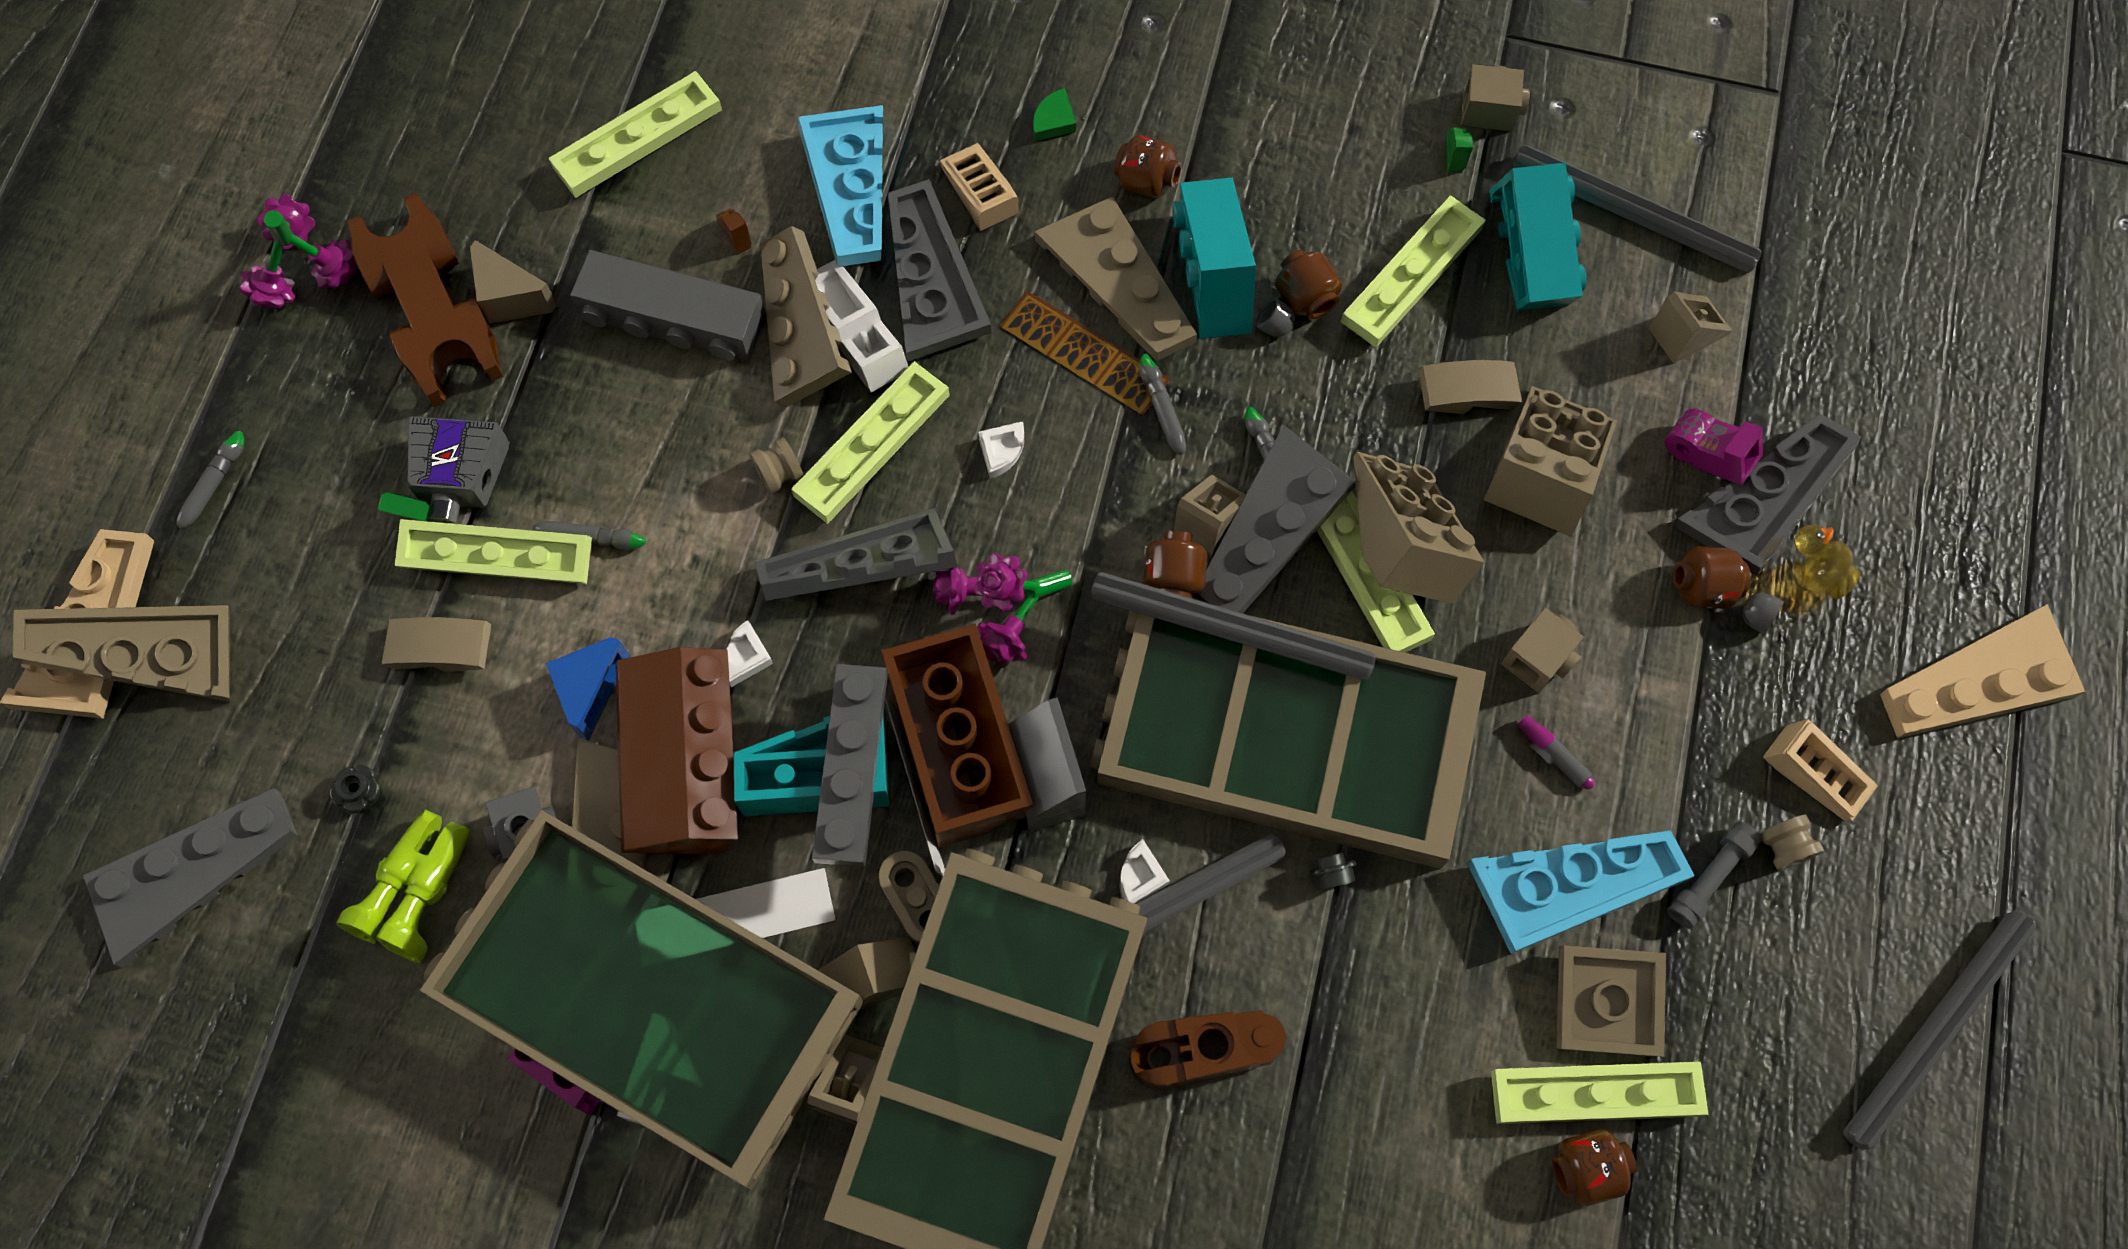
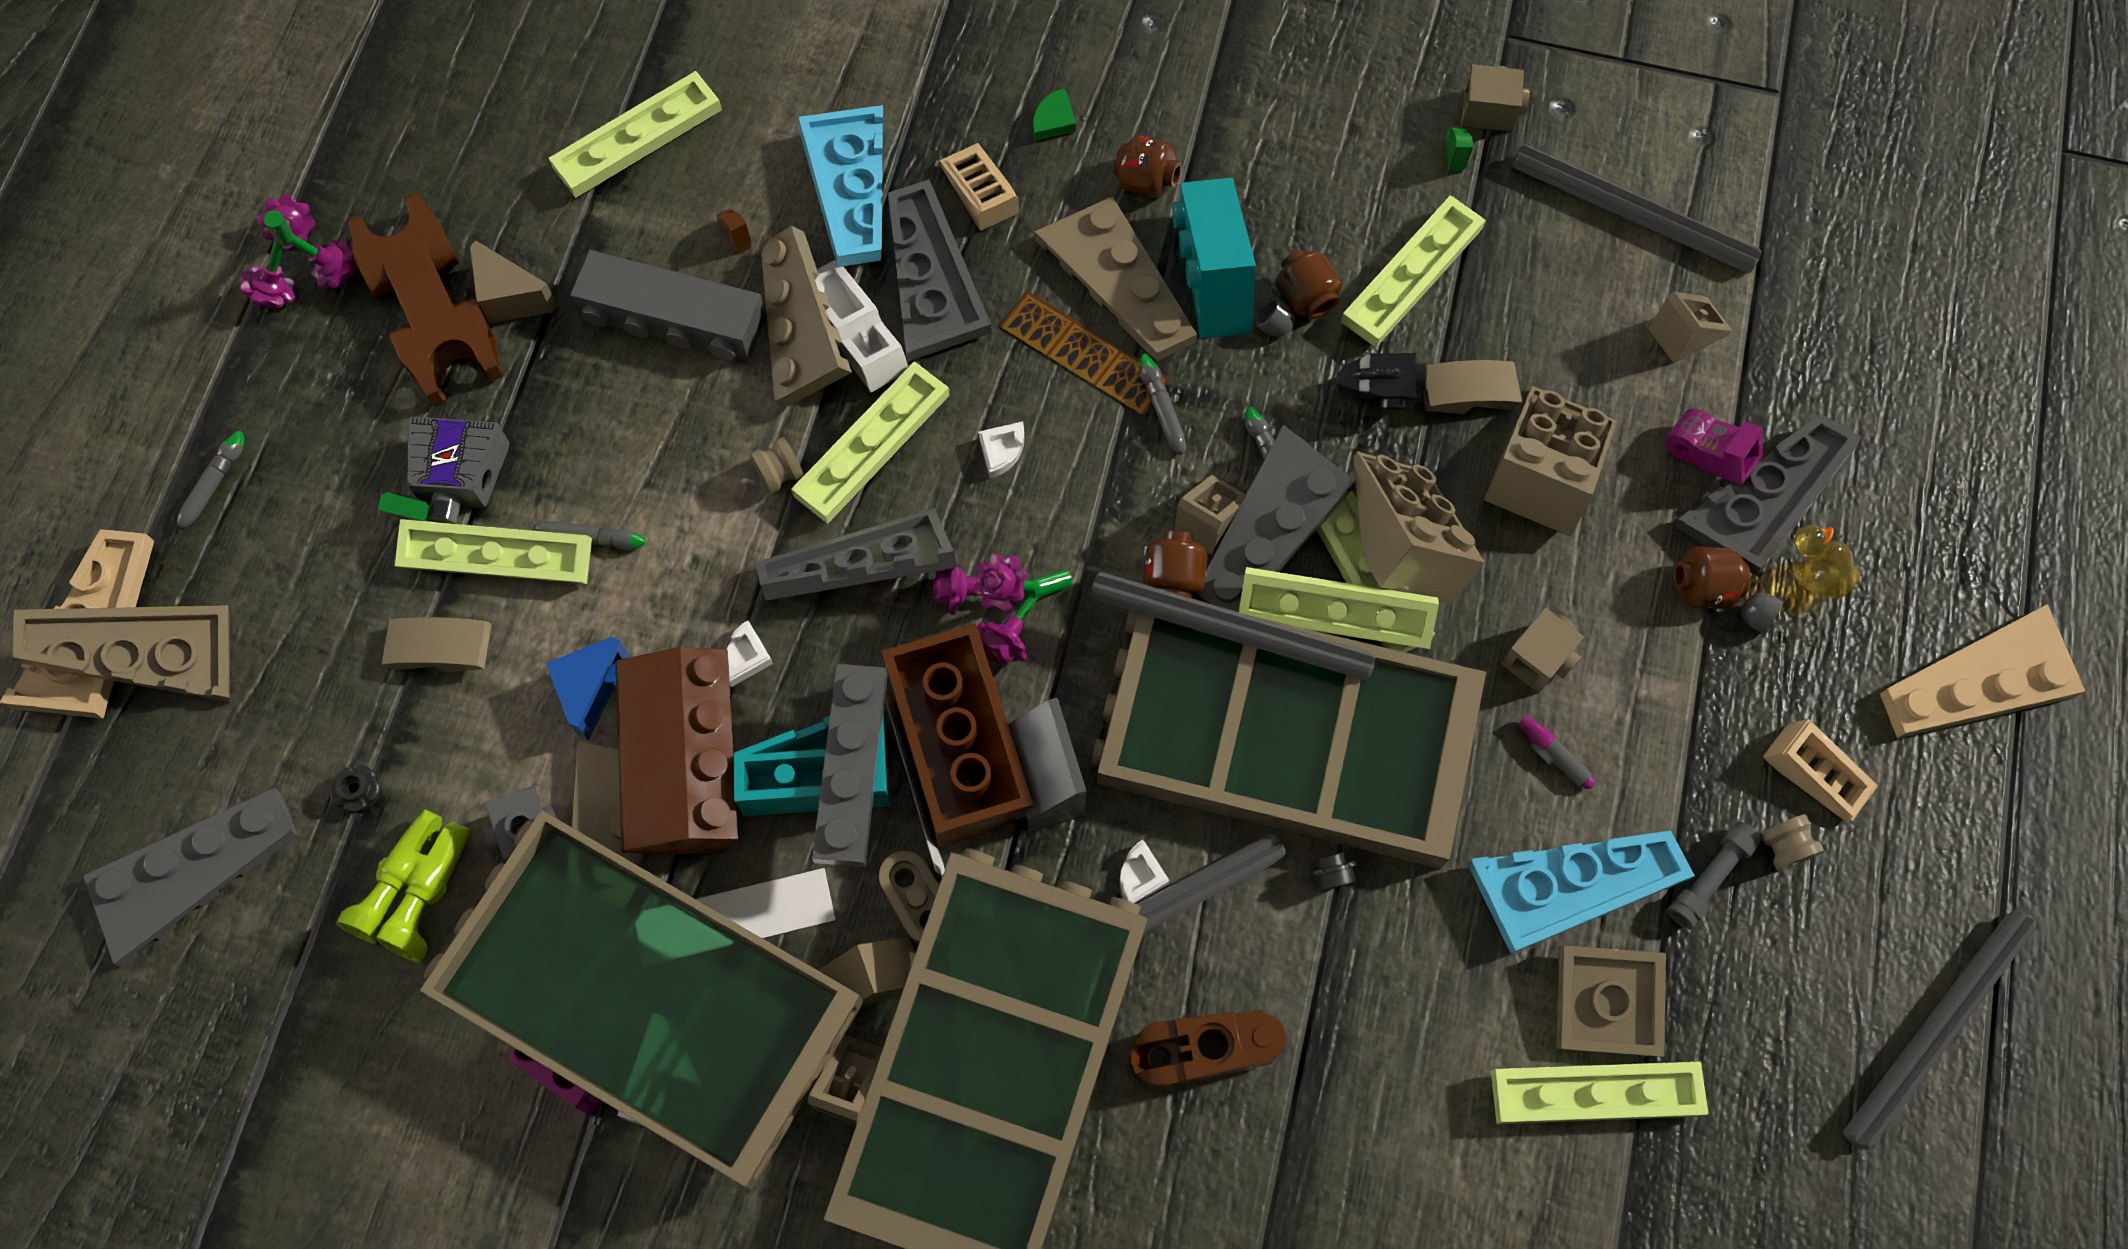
teal wedge [1489,162,1586,311] -> none
reddish brown head [1552,1129,1637,1206] -> none
none -> yellowish green plate [1239,567,1439,649]
none -> black hand [1337,353,1427,409]

